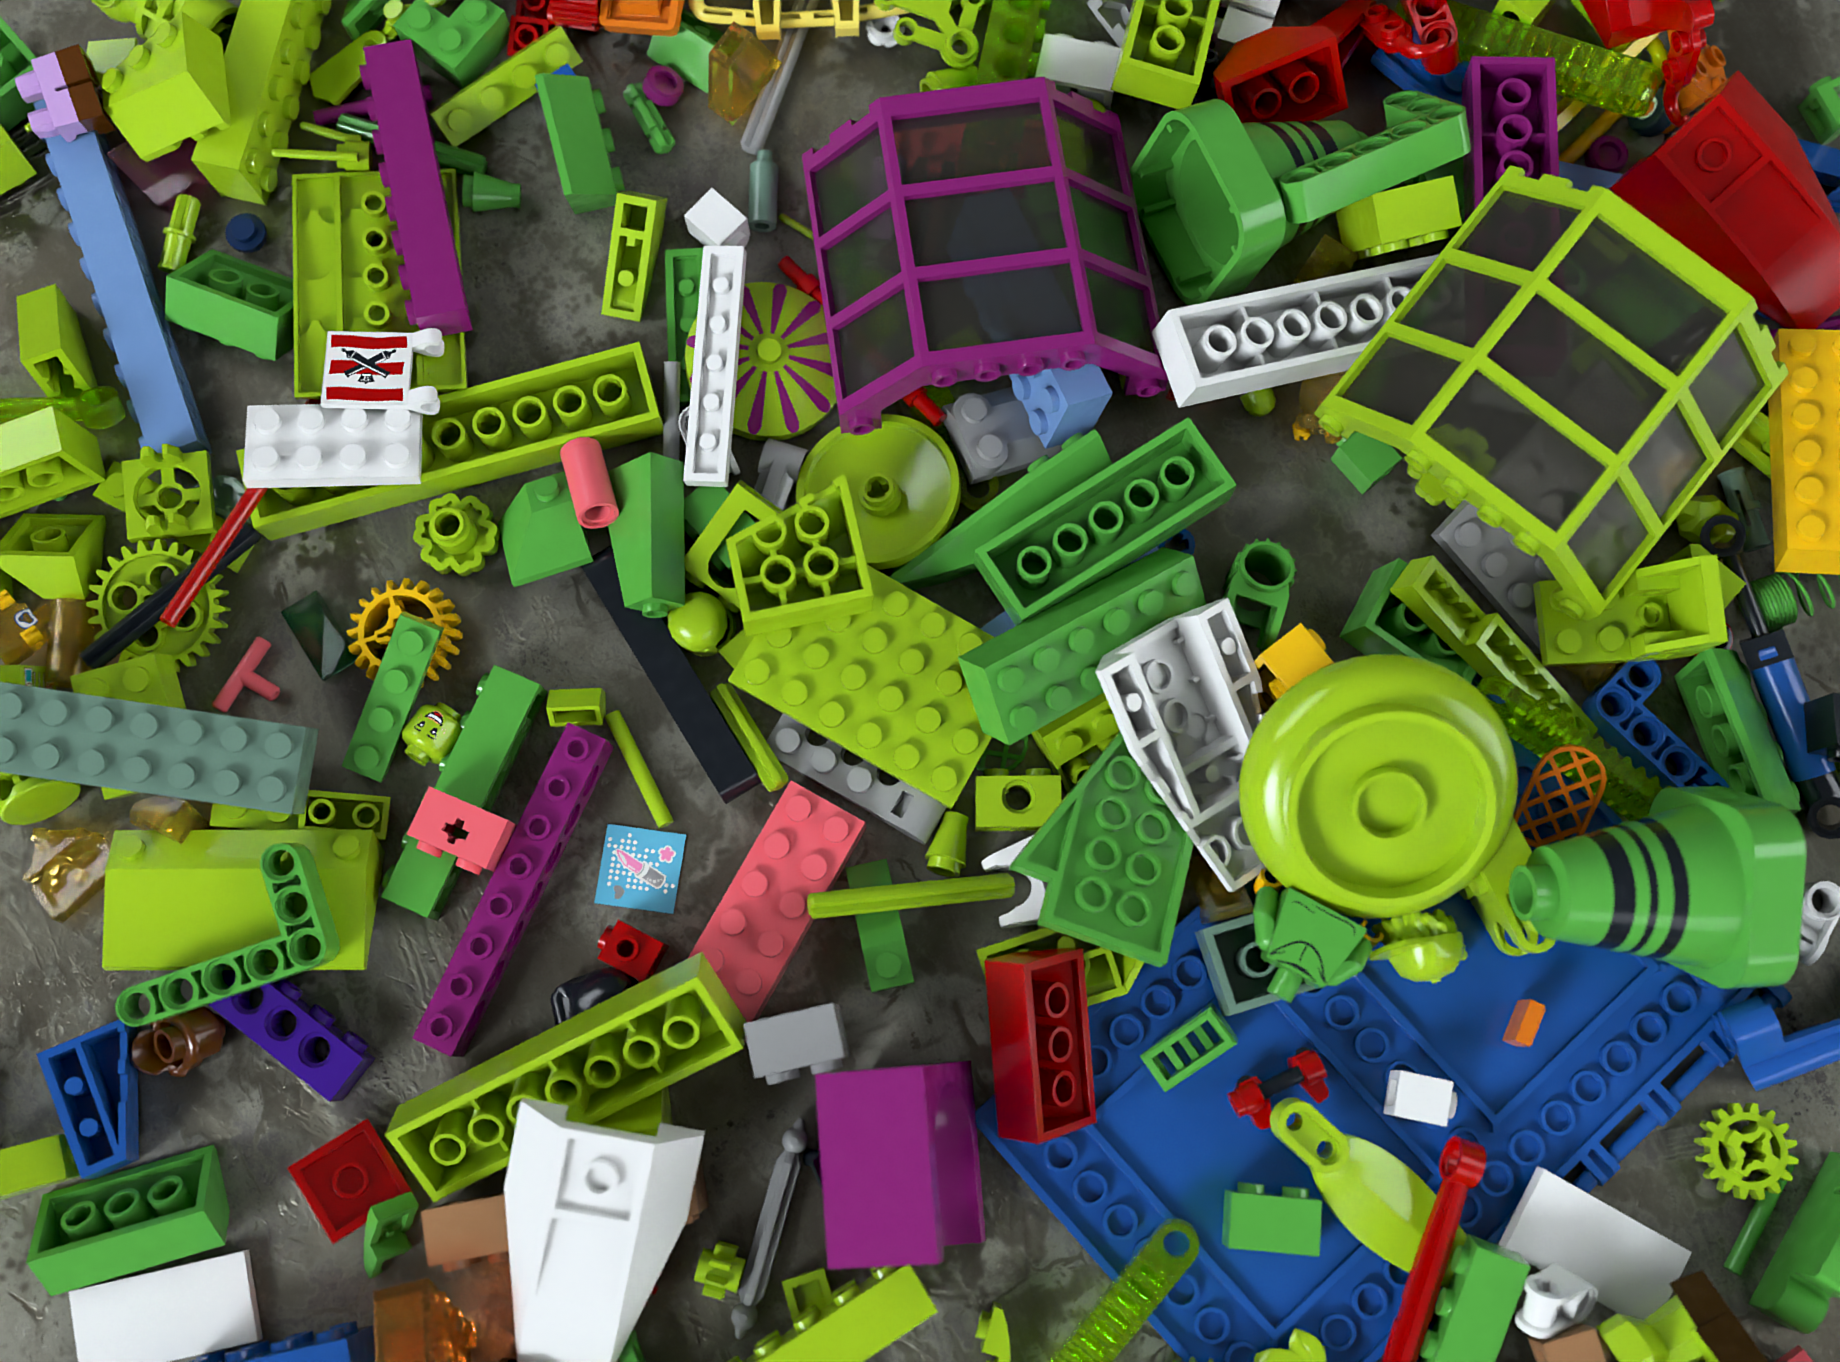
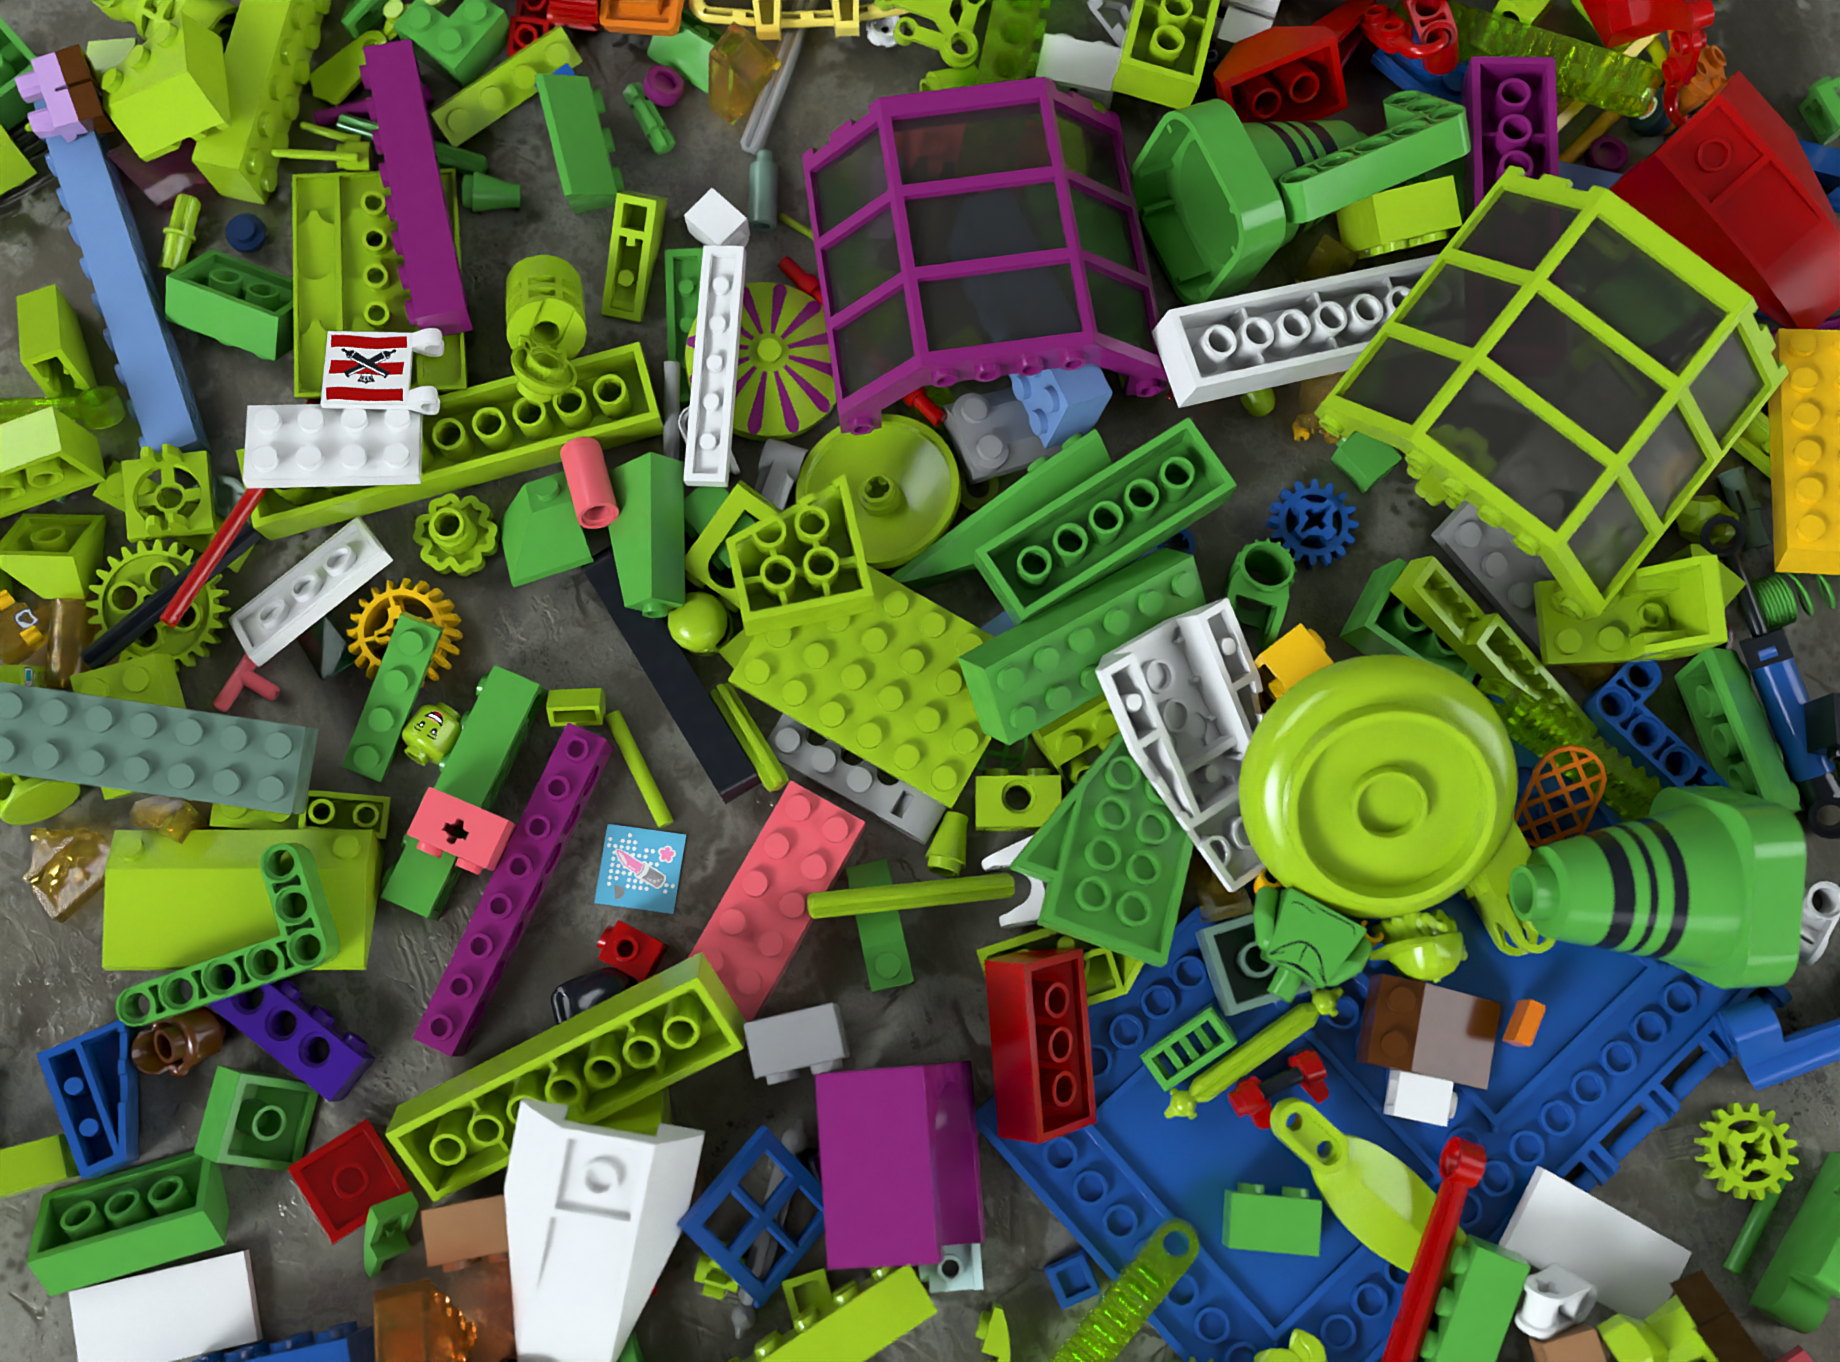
none -> bright green slope [194,1065,319,1171]
none -> white tile [228,516,393,667]
none -> lime cylinder [505,254,587,403]
none -> blue window [677,1125,825,1308]
none -> light aqua brick [919,1243,983,1293]
none -> blue tile [1043,1249,1102,1311]
none -> lime wheel [1163,987,1344,1119]
none -> blue gear [1266,479,1359,570]
none -> reddish brown slope [1355,974,1501,1090]

